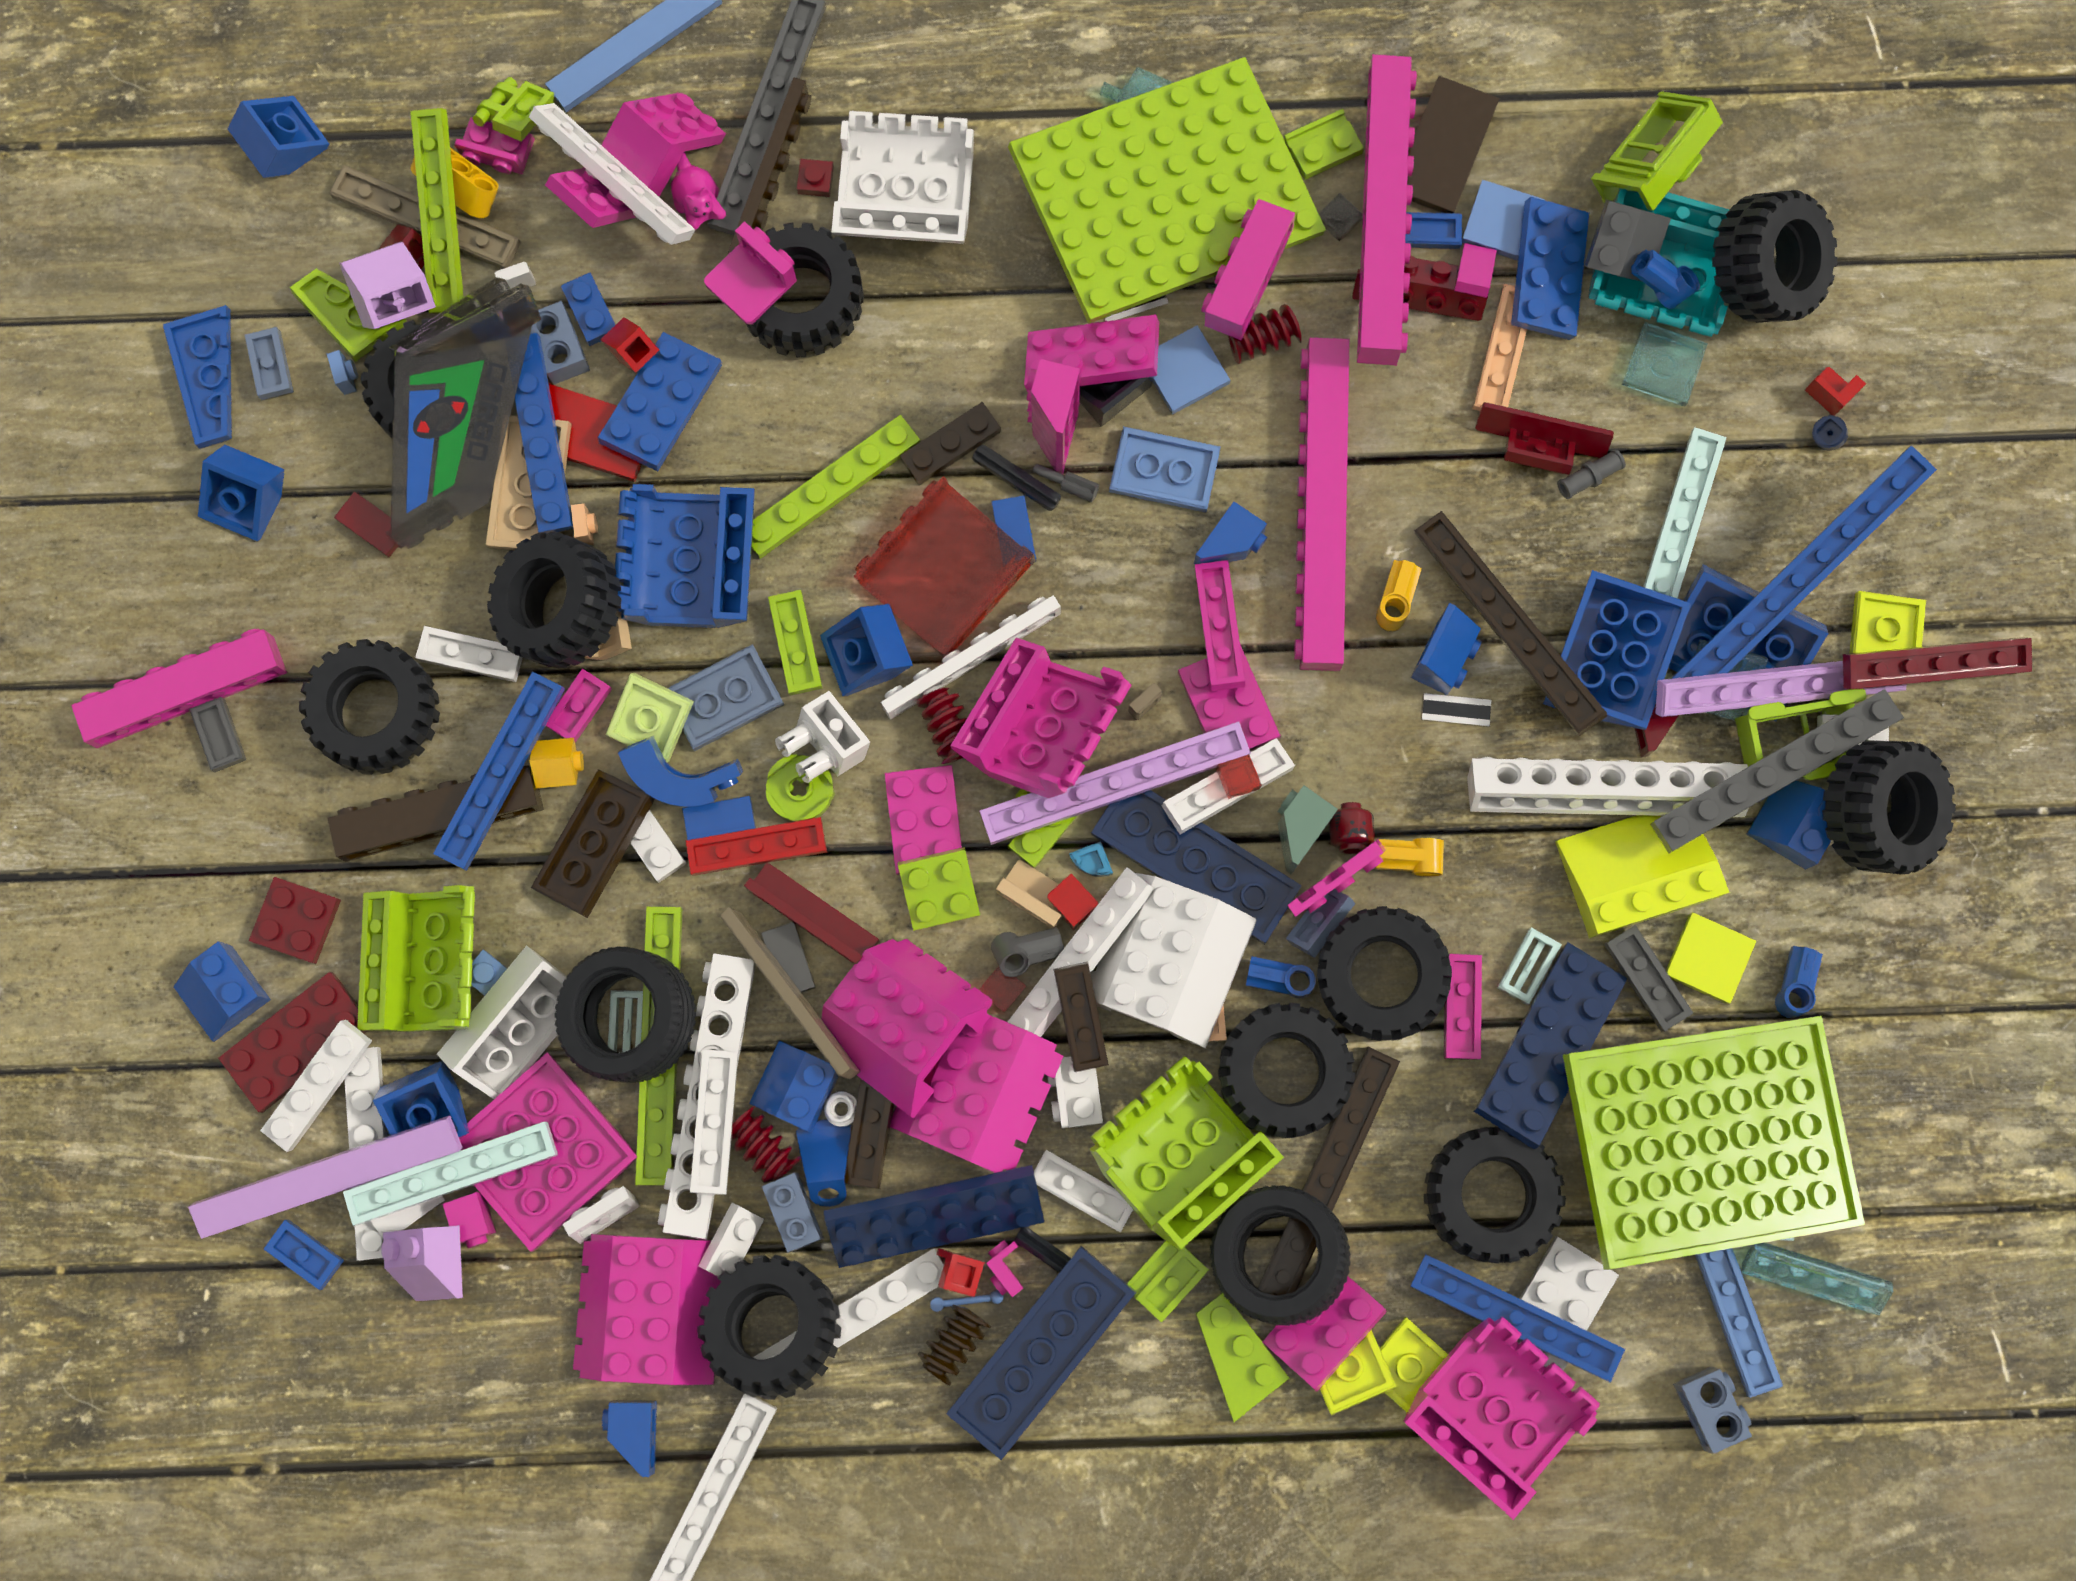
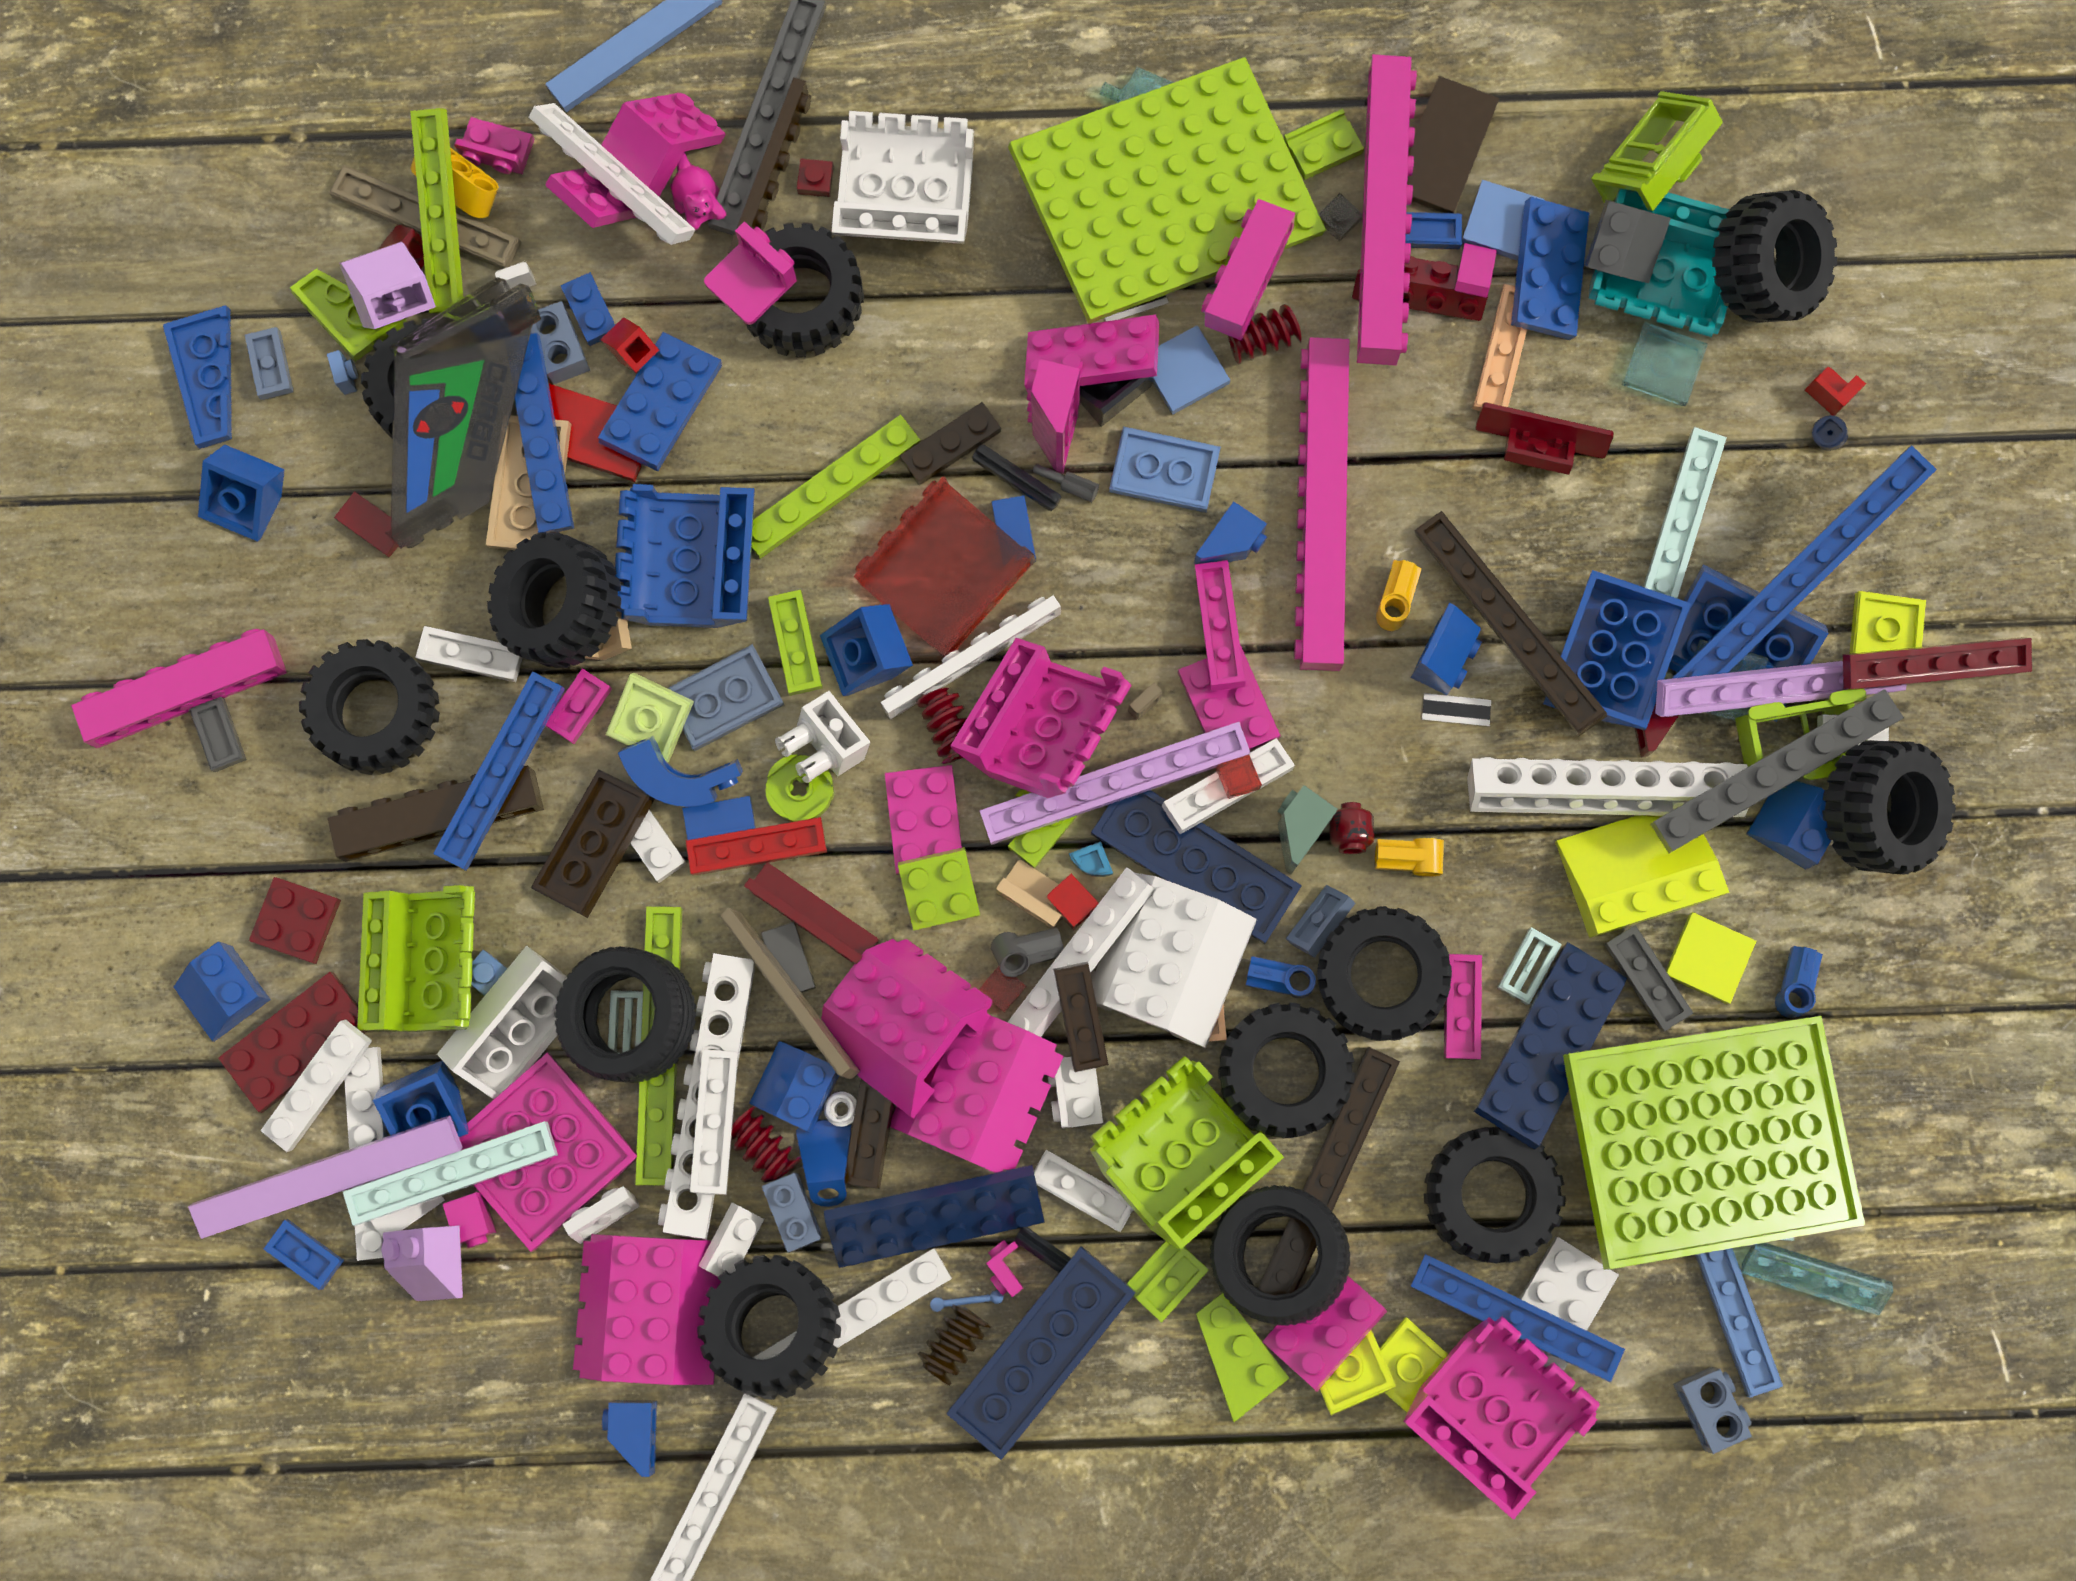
blue slope [227,96,330,178] -> none
lime plate [472,77,555,142] -> none
yellow brick [529,738,584,788] -> none
light nougat plate [571,503,598,545] -> none
red panel [936,1248,984,1297] -> none
dark pink wing [1287,839,1386,917] -> none
dark grey pin [1557,449,1626,499] -> none
blue piece [1631,249,1700,309] -> none

